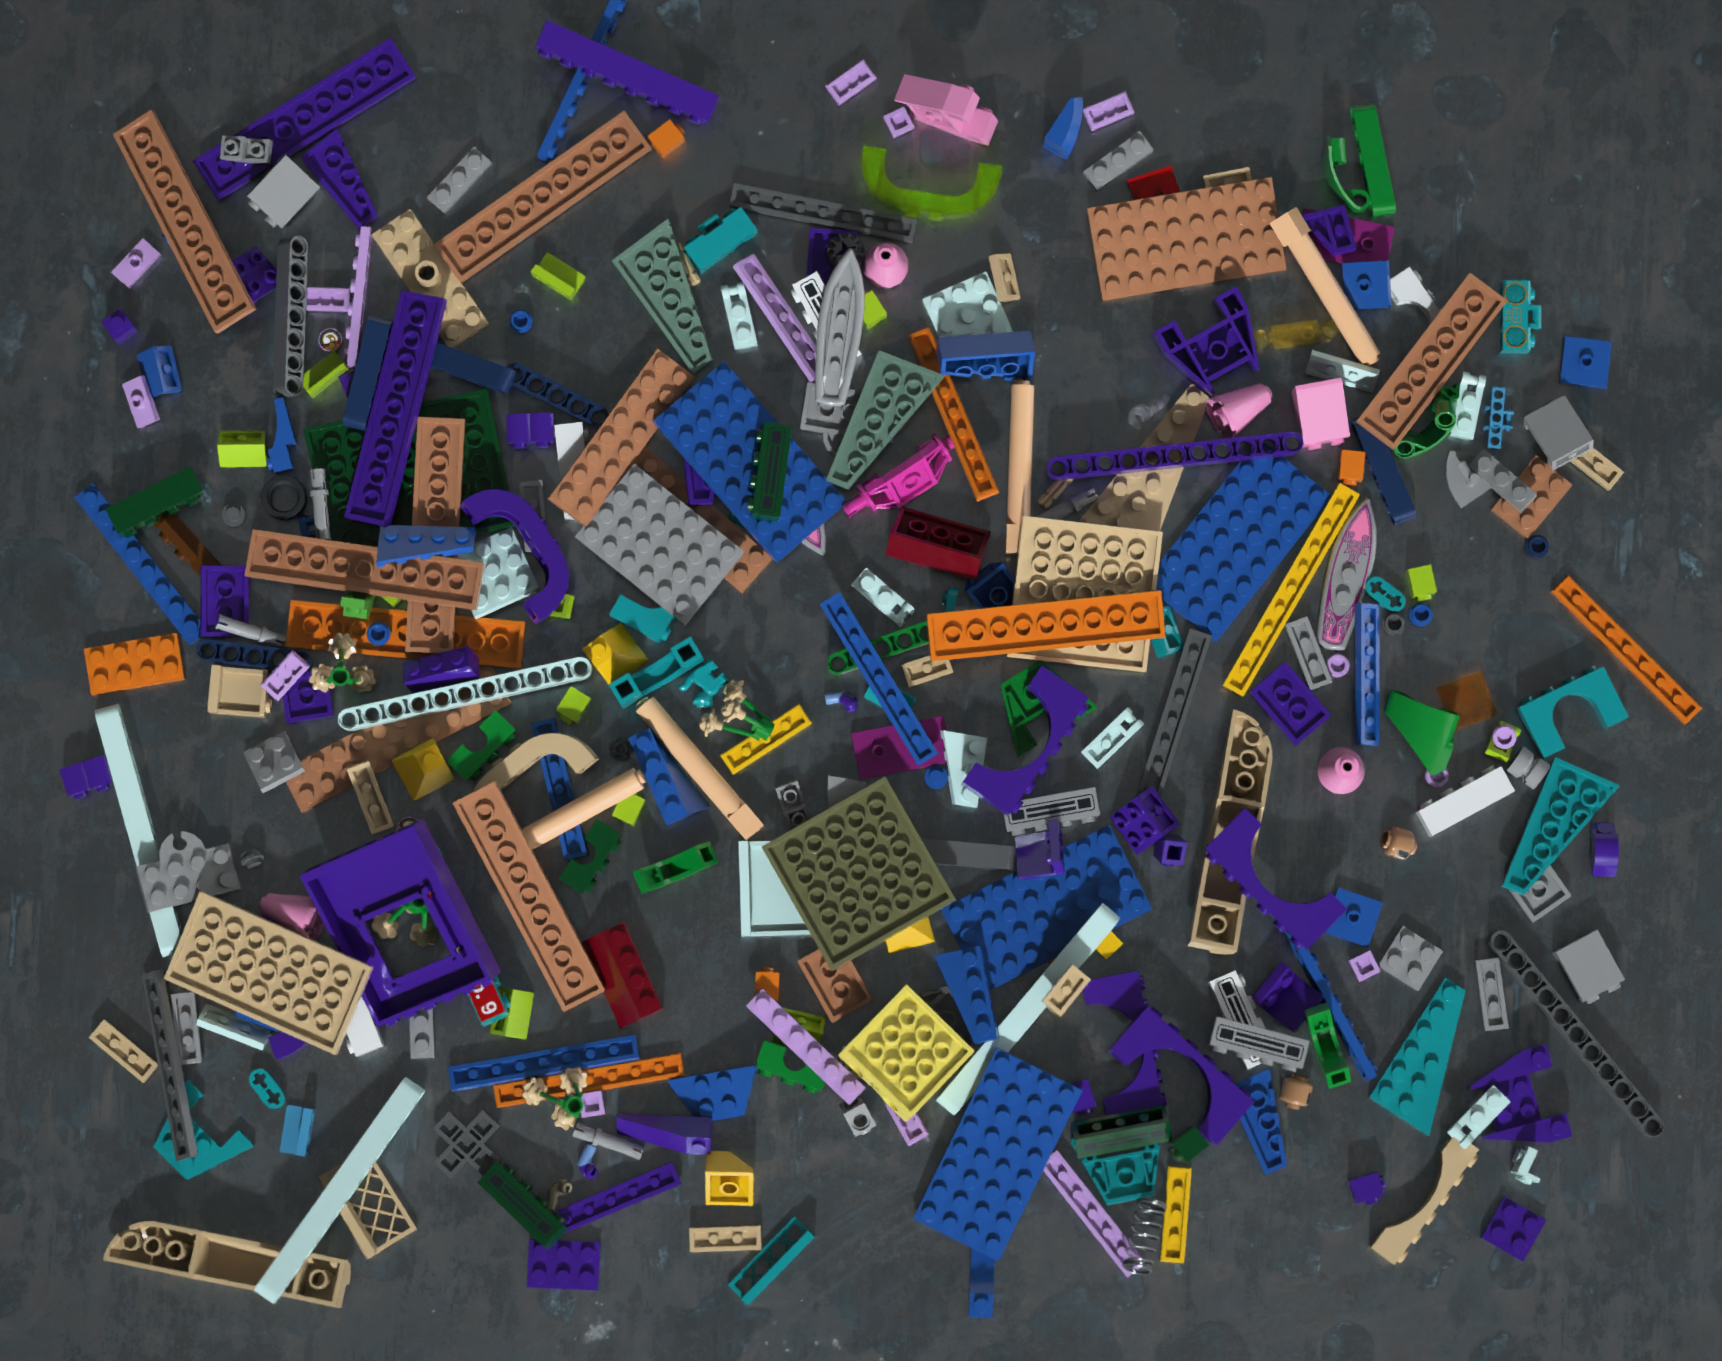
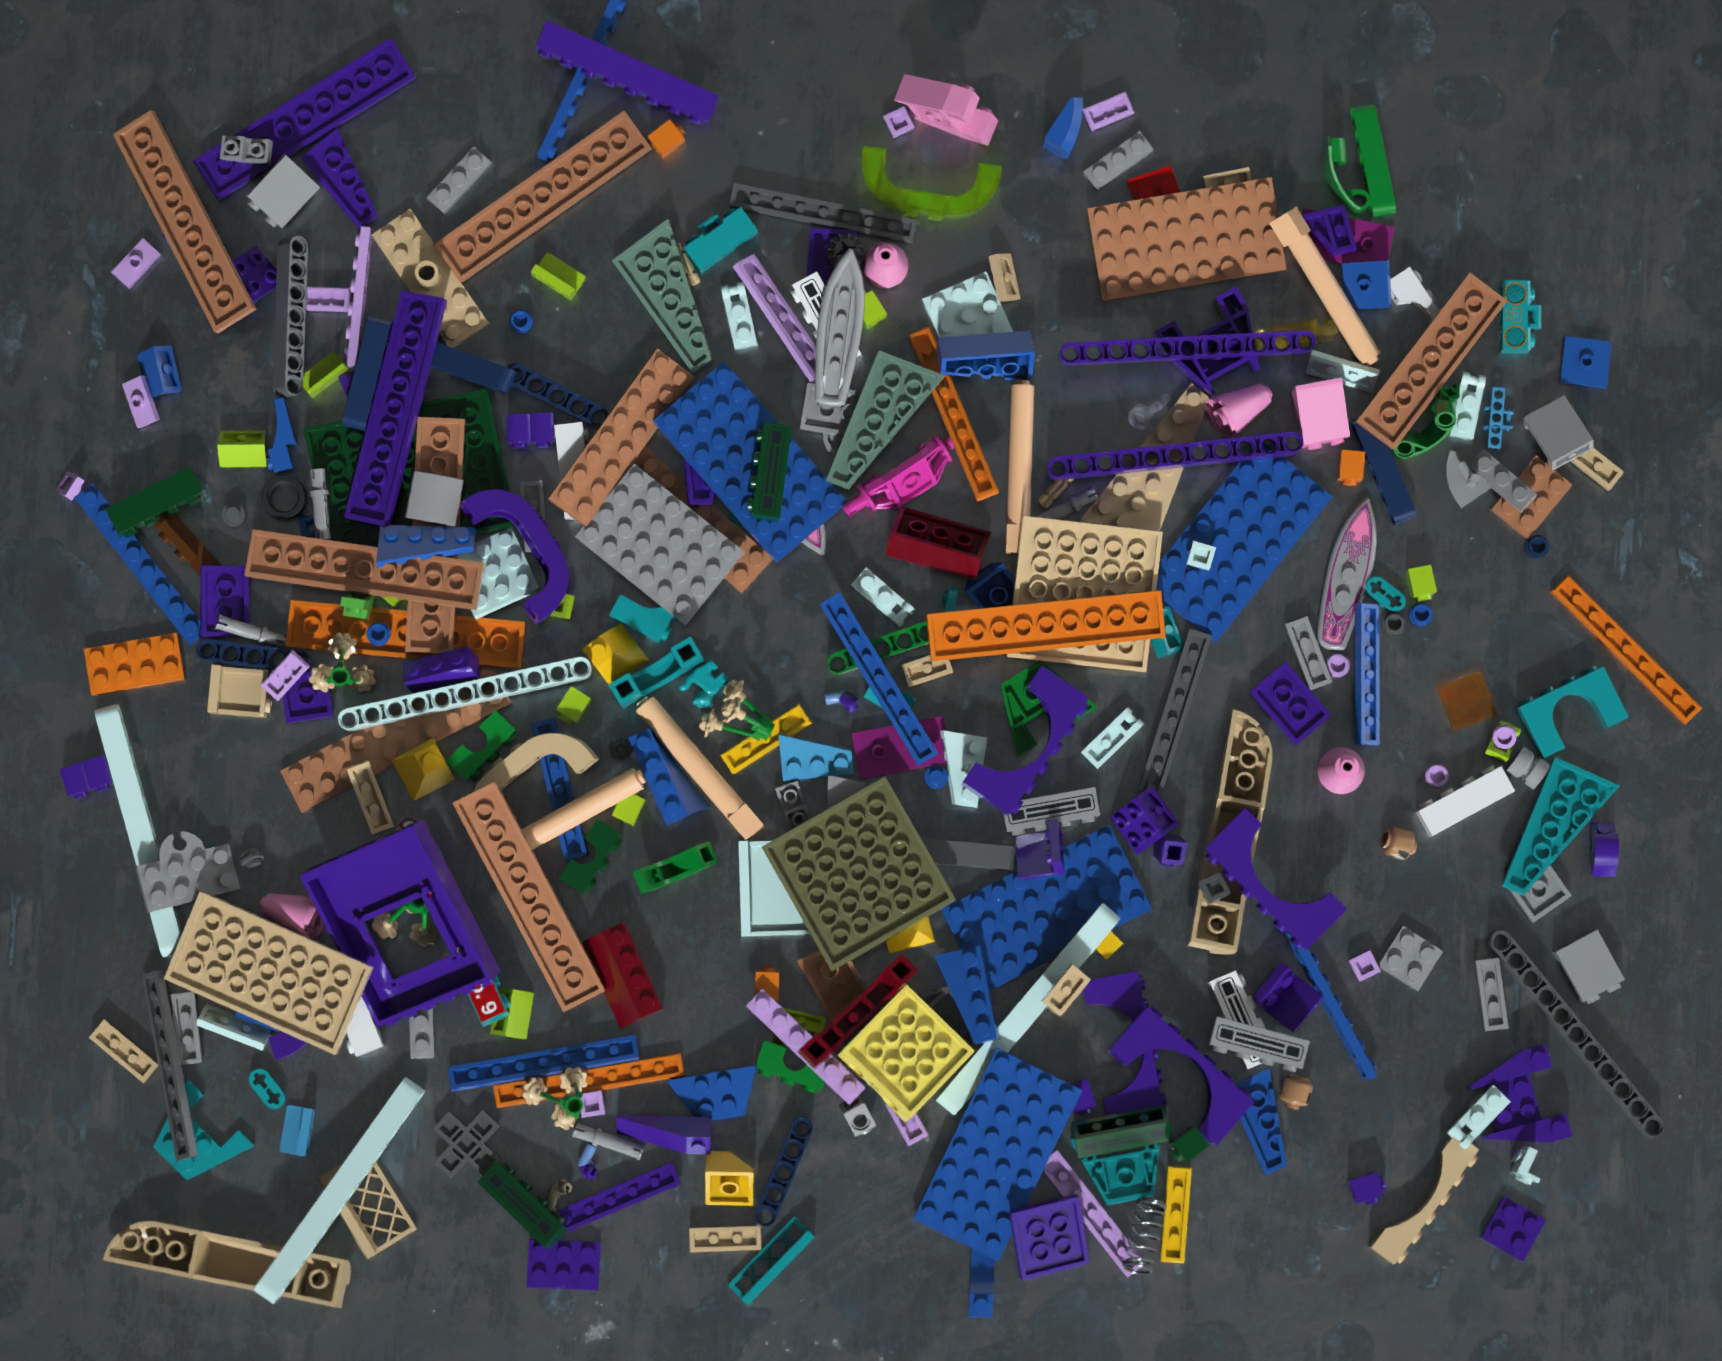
dark purple brick [101,308,138,345] -> none
light grey plate [243,730,305,793] -> none
tile [319,328,343,353] -> none
lavender plate [825,59,877,106] -> none
yellow plate [1222,483,1360,697] -> none
green arch [1305,1003,1351,1089] -> none
blue plate [1325,887,1383,948] -> none
teal wing [1369,978,1466,1136] -> none
green panel [1383,690,1461,776] -> none
none -> lavender plate [55,471,84,500]
none -> light grey slope [405,471,463,527]
none -> dark blue beam [754,1117,813,1229]
none -> dark azure wing [778,733,853,781]
none -> dark red arch [798,953,918,1070]
none -> dark purple plate [1009,1194,1090,1281]
none -> dark purple beam [1058,330,1316,366]
none -> light aqua plate [1186,541,1216,571]
none -> dark grey plate [1198,872,1231,905]

